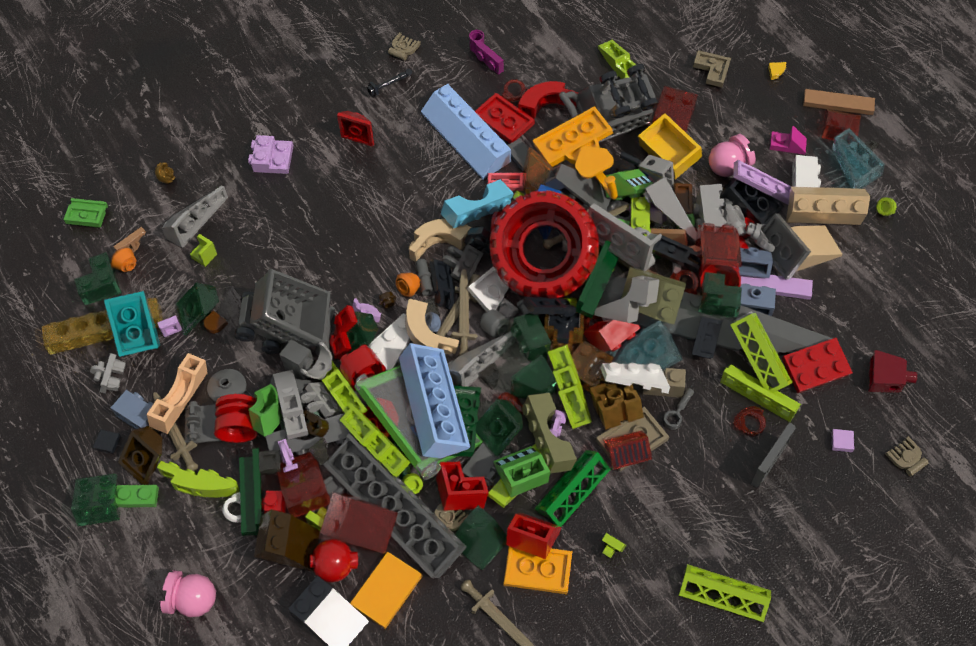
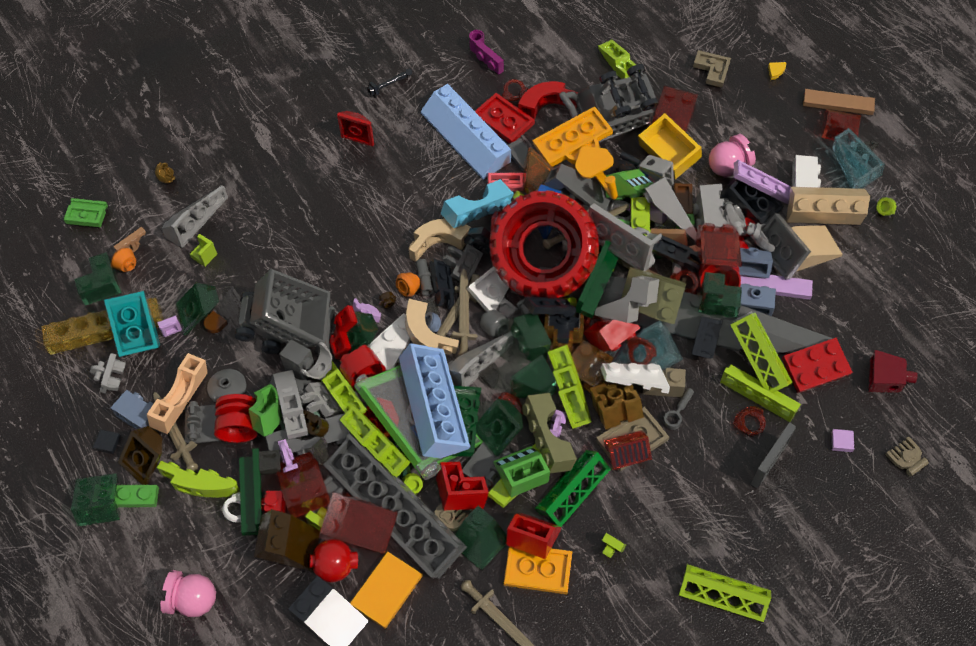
lavender plate [248,135,293,174] -> none
dark tan piece [388,33,421,60] -> none
dark pink slope [769,126,807,155] -> none
none -> clear red piece [627,337,657,364]

